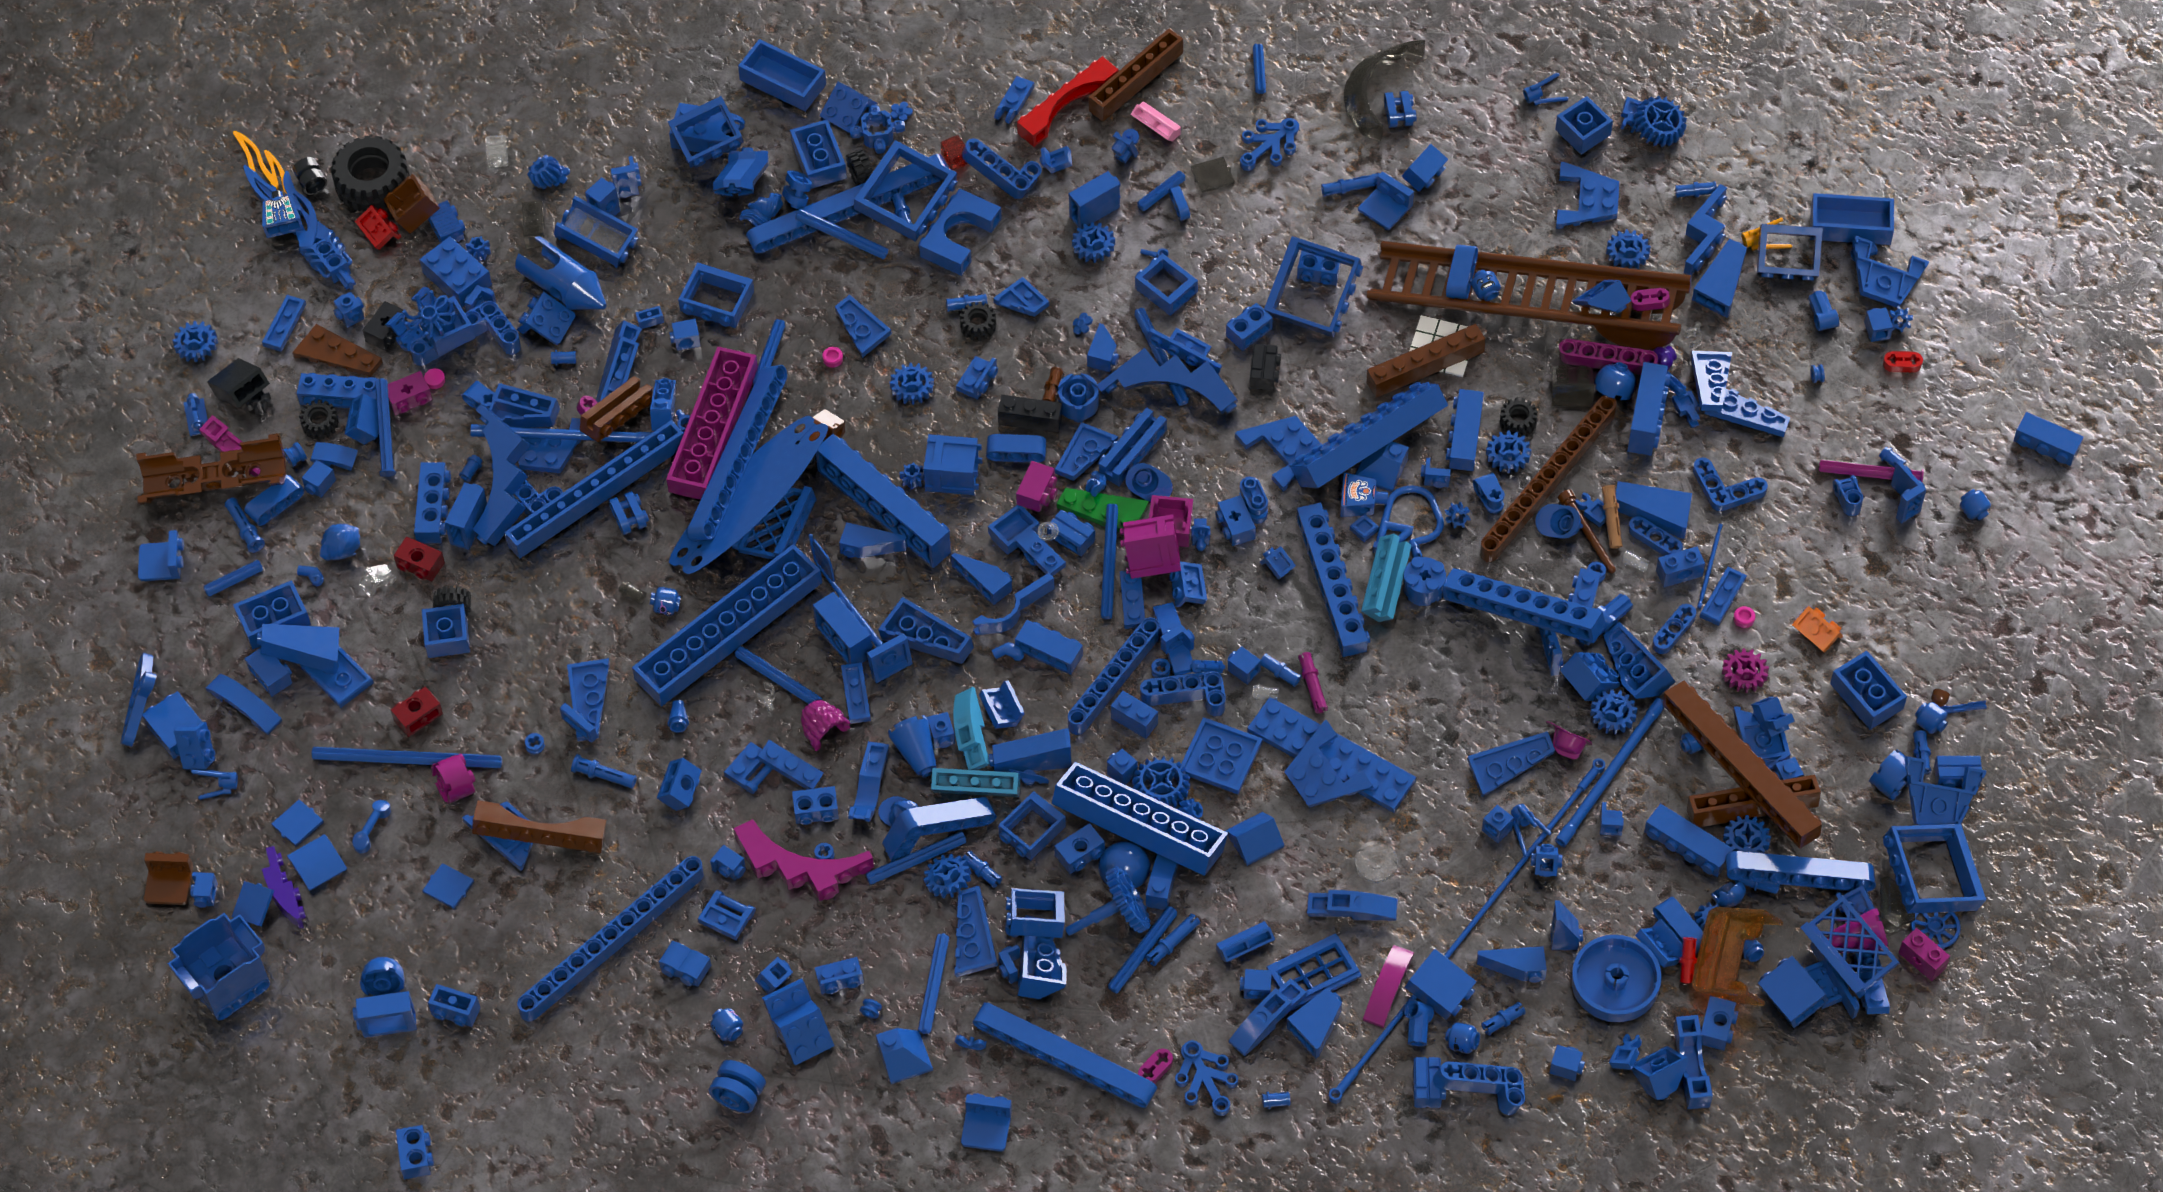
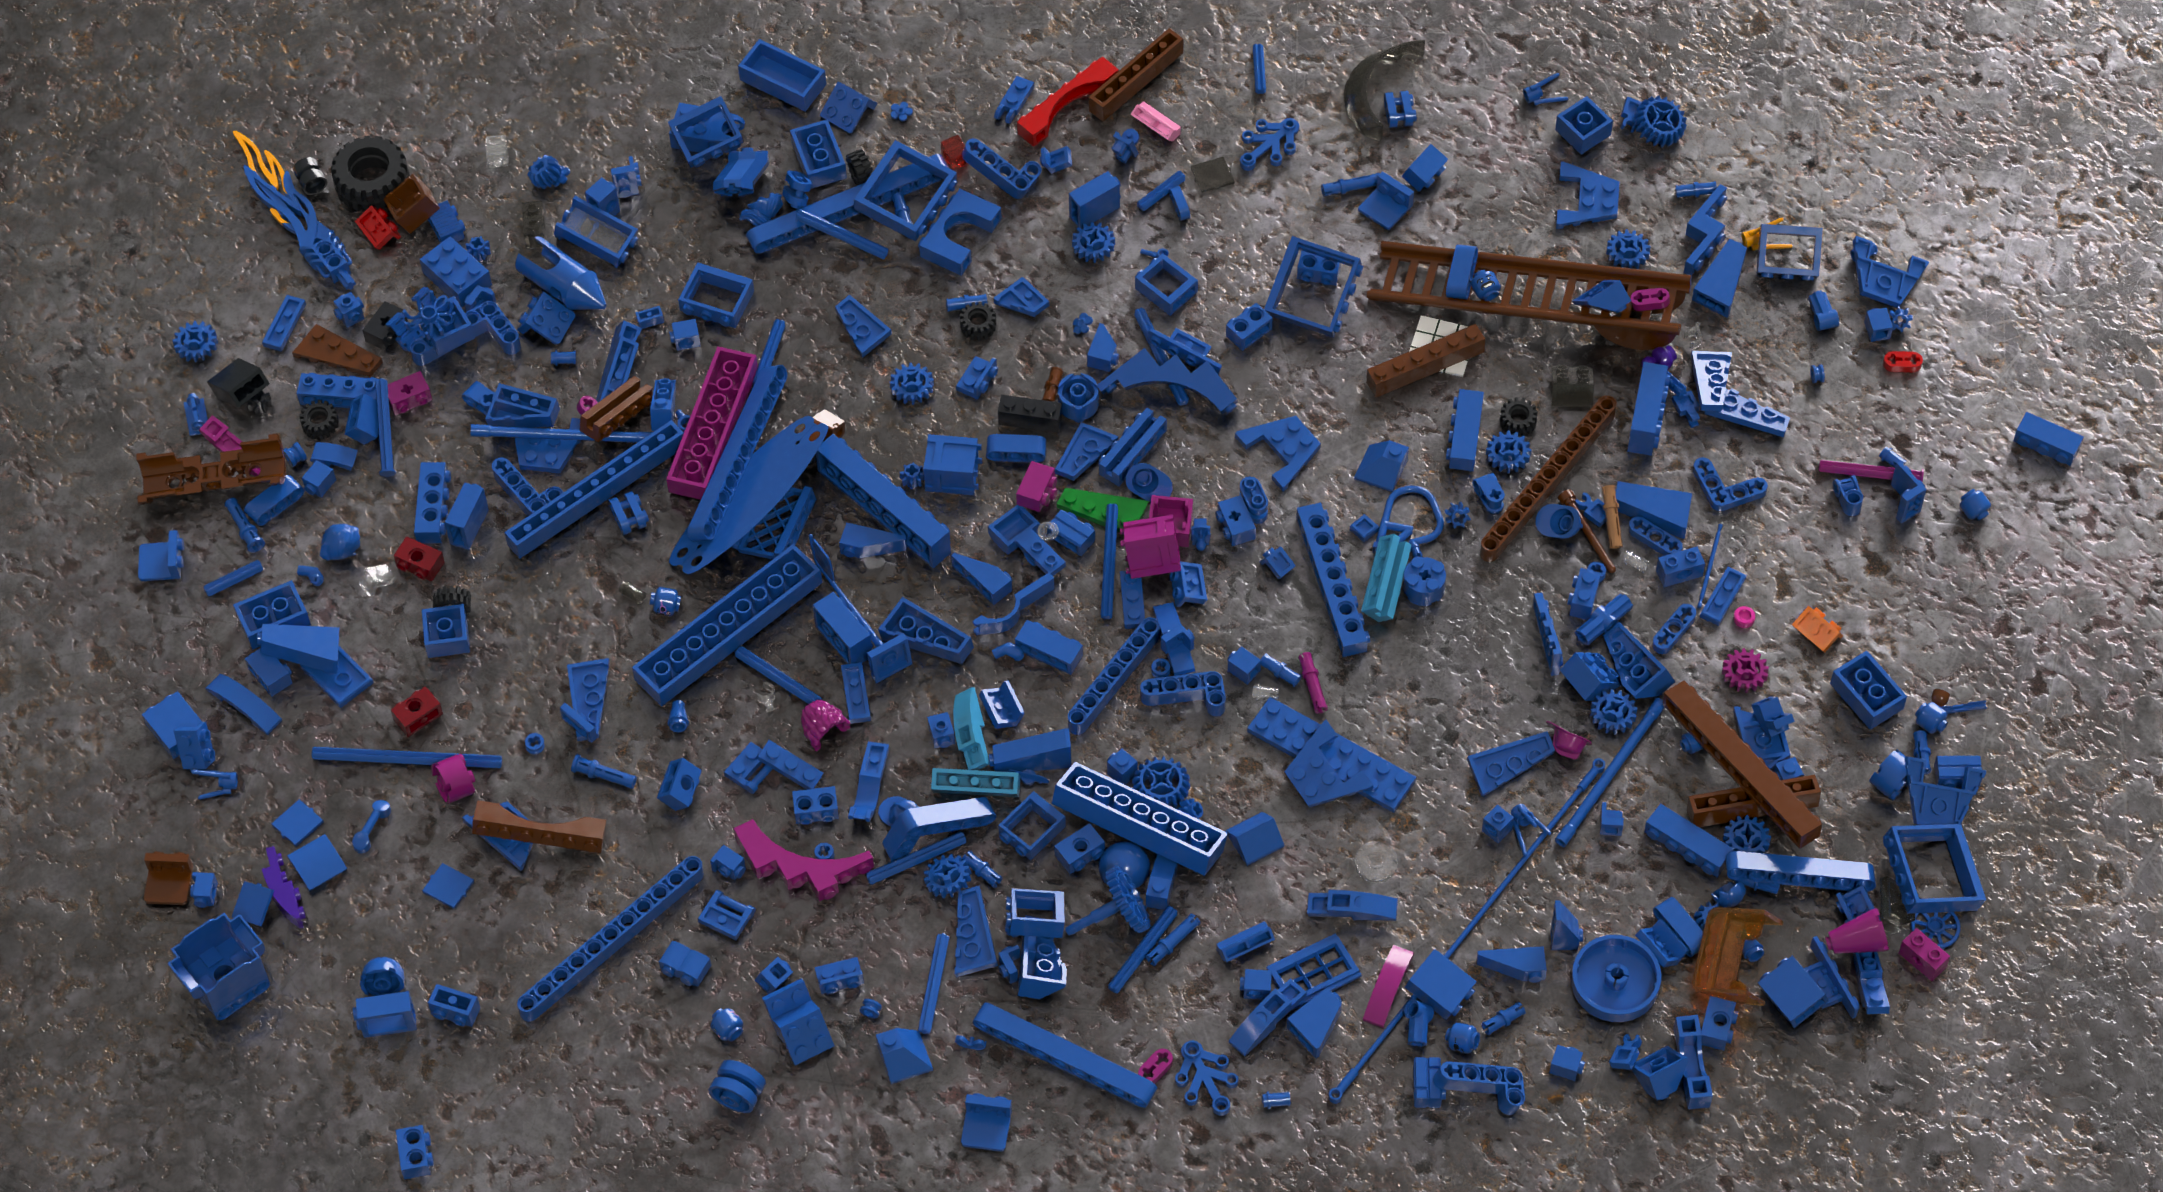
blue beam [120,653,156,747] -> none
blue torso [262,190,304,238] -> none
dark pink tile [424,368,445,389] -> none
blue pin [459,455,483,482] -> none
blue arch [473,404,530,546] -> none
dark pink tile [822,347,843,368] -> none
blue piece [849,105,905,154] -> none
blue cone [887,715,937,777] -> none
blue piece [1085,471,1106,497] -> none
blue brick [1111,691,1158,739] -> none
blue plate [1179,717,1263,795] -> none
blue axle [1190,660,1225,673] -> none
black brick [1249,344,1281,390] -> none
blue brick [1289,382,1448,488] -> none
blue torso [1340,473,1388,517] -> none
blue bracket [1421,458,1451,488] -> none
blue brick [1442,568,1605,643] -> none
blue brick [1531,844,1562,877] -> none
magenta beam [1559,339,1658,375] -> none
blue cylinder [1593,362,1636,400] -> none
red pin [1679,937,1697,983] -> none
blue fence [1800,896,1900,999] -> none
blue piece [1810,193,1894,245] -> none

